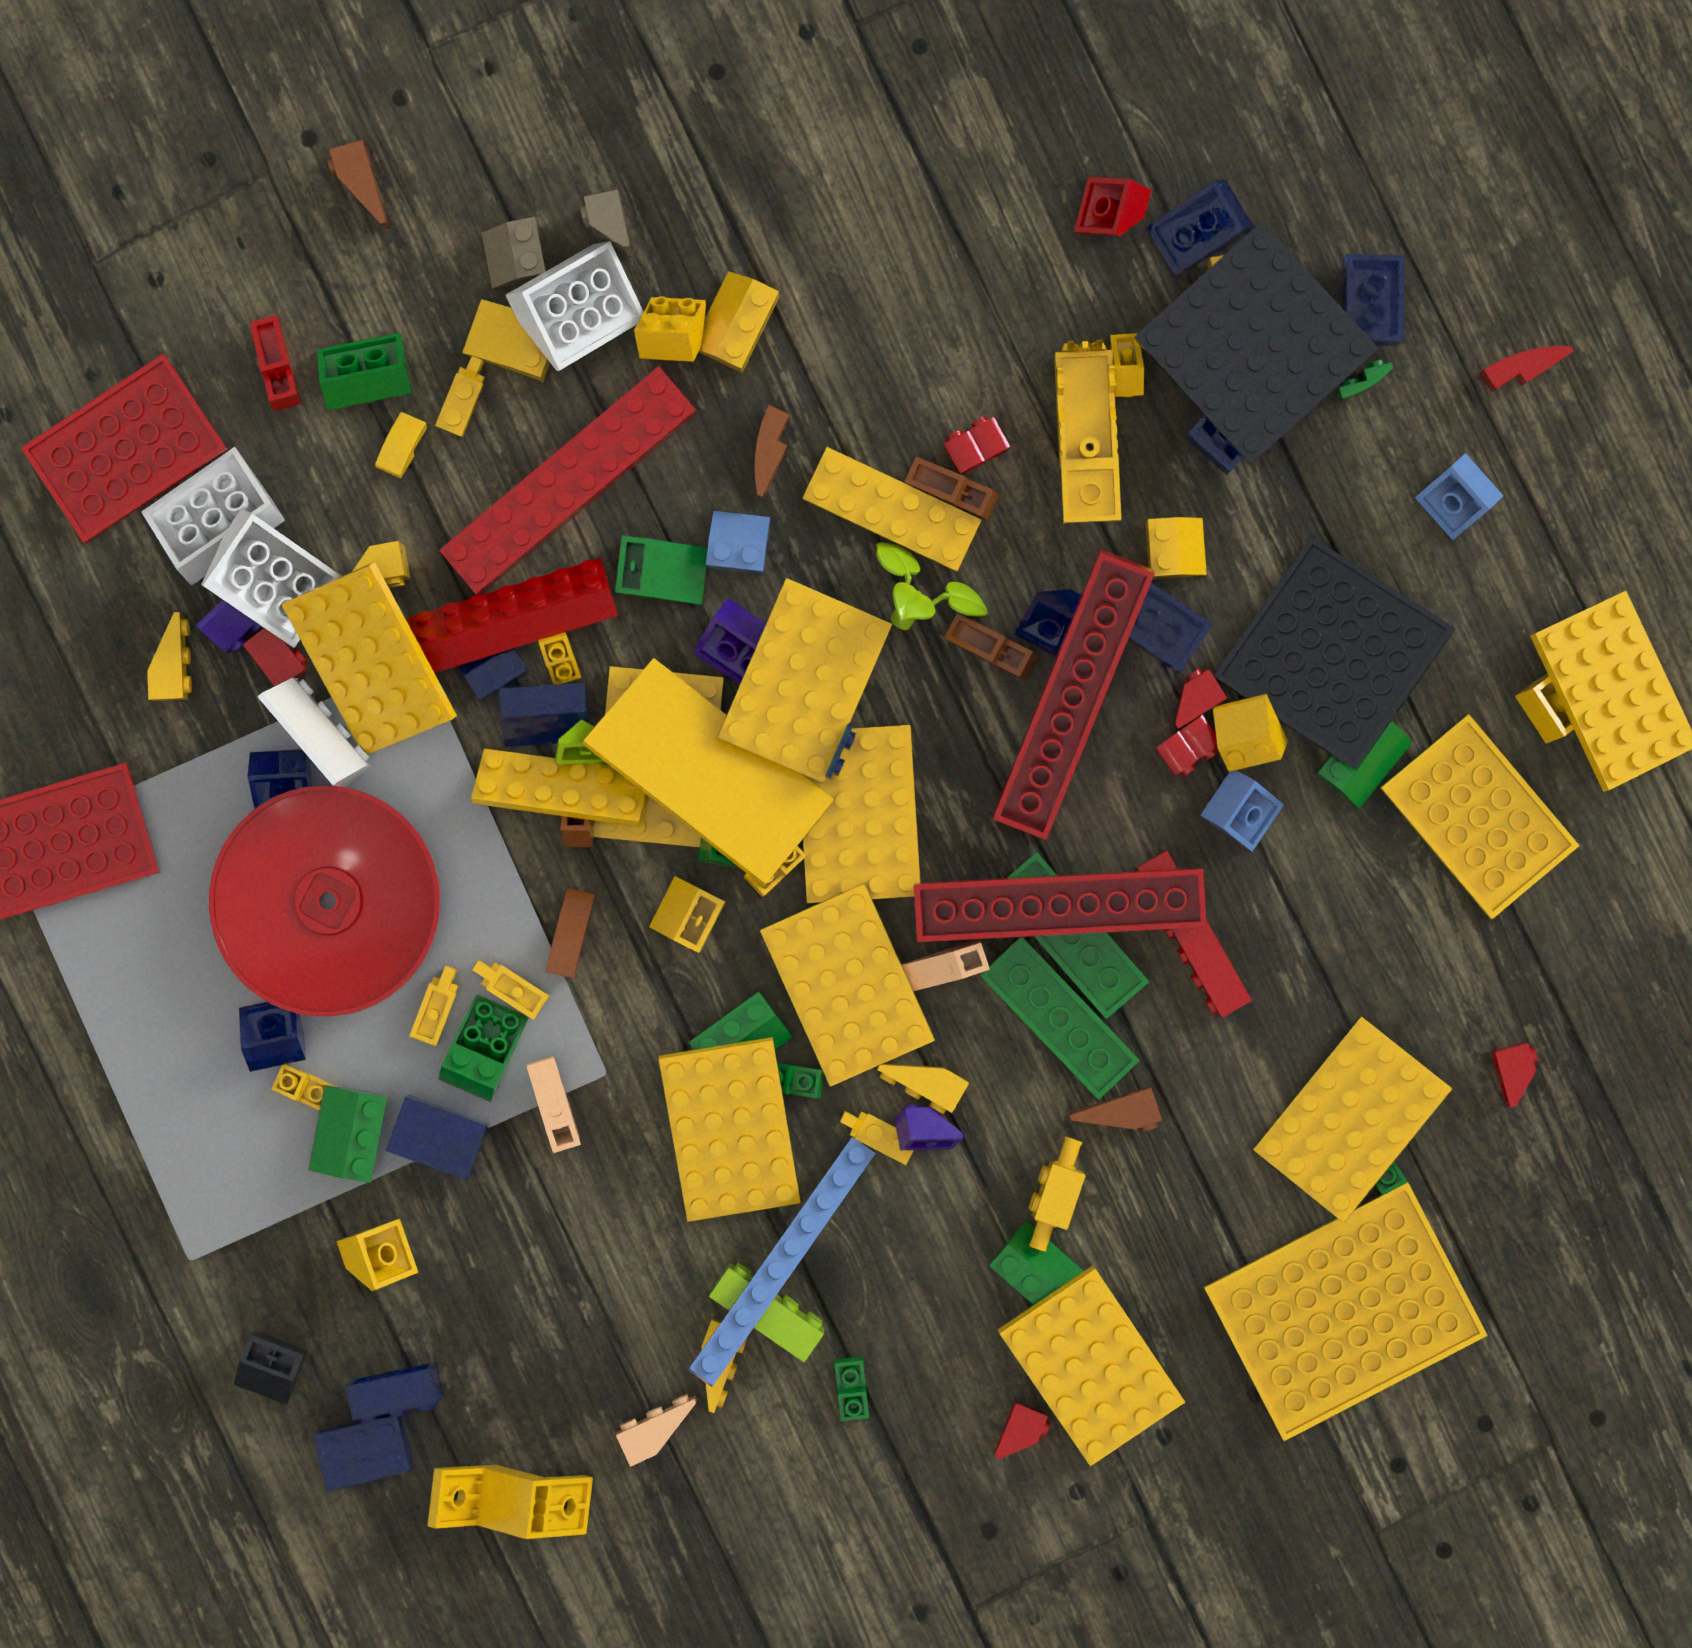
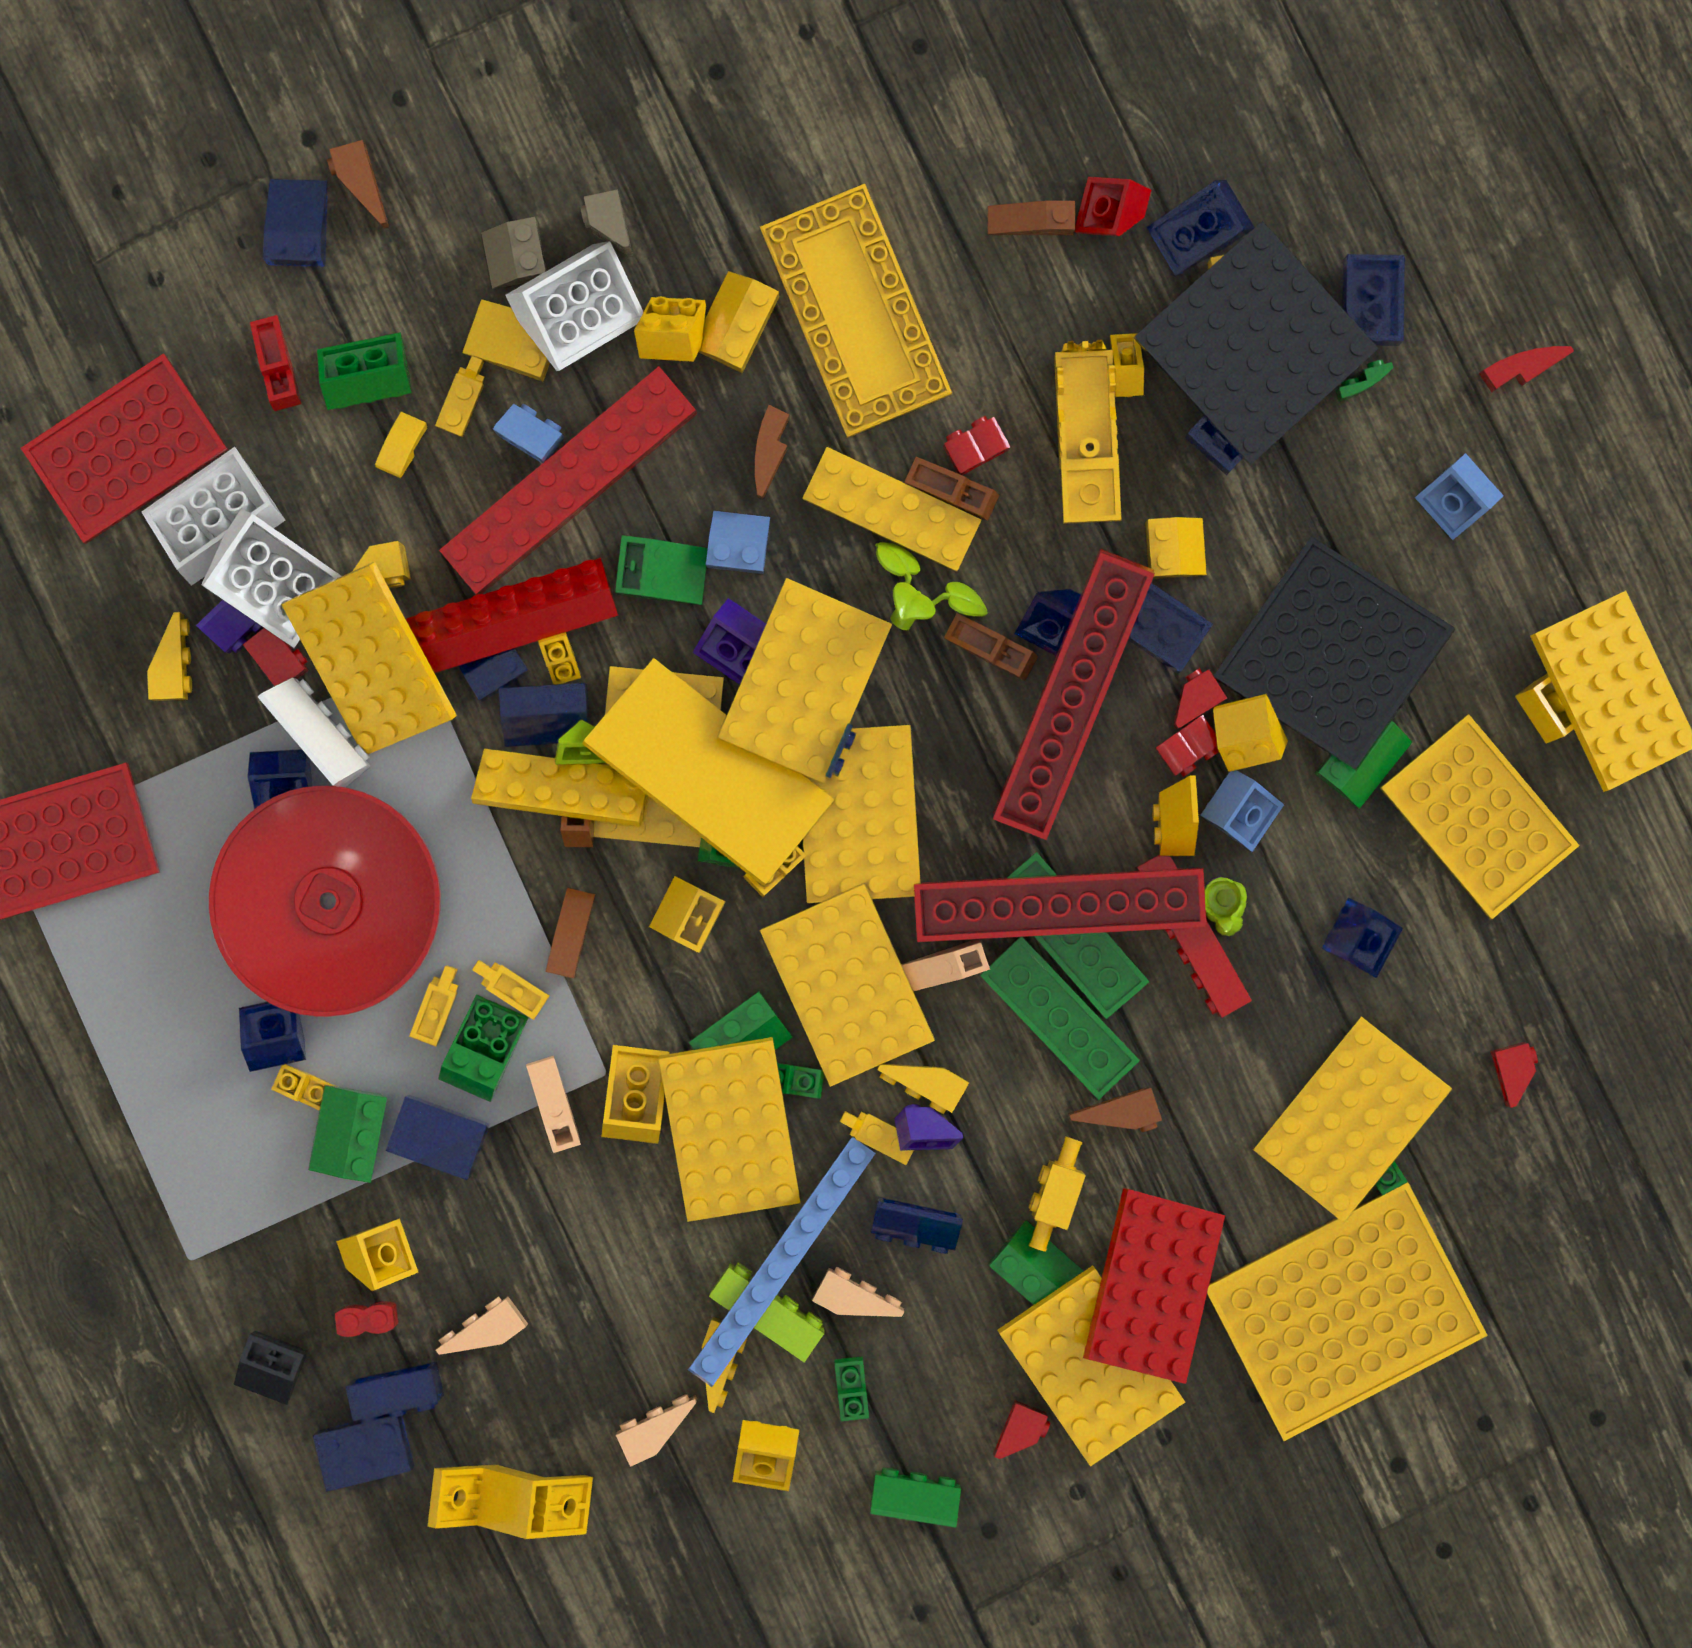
none -> clear blue slope [263,179,328,267]
none -> red brick [335,1301,398,1337]
none -> light nougat slope [436,1296,528,1355]
none -> medium blue slope [493,404,564,463]
none -> yellow slope [601,1045,670,1144]
none -> yellow slope [732,1420,799,1491]
none -> yellow tile [760,184,952,438]
none -> light nougat slope [812,1267,904,1317]
none -> green slope [870,1467,961,1528]
none -> clear blue slope [871,1197,963,1254]
none -> dark orange slope [988,201,1075,235]
none -> red plate [1083,1188,1225,1384]
none -> yellow slope [1152,776,1199,856]
none -> lime hair [1205,876,1247,936]
none -> clear blue slope [1322,898,1403,978]

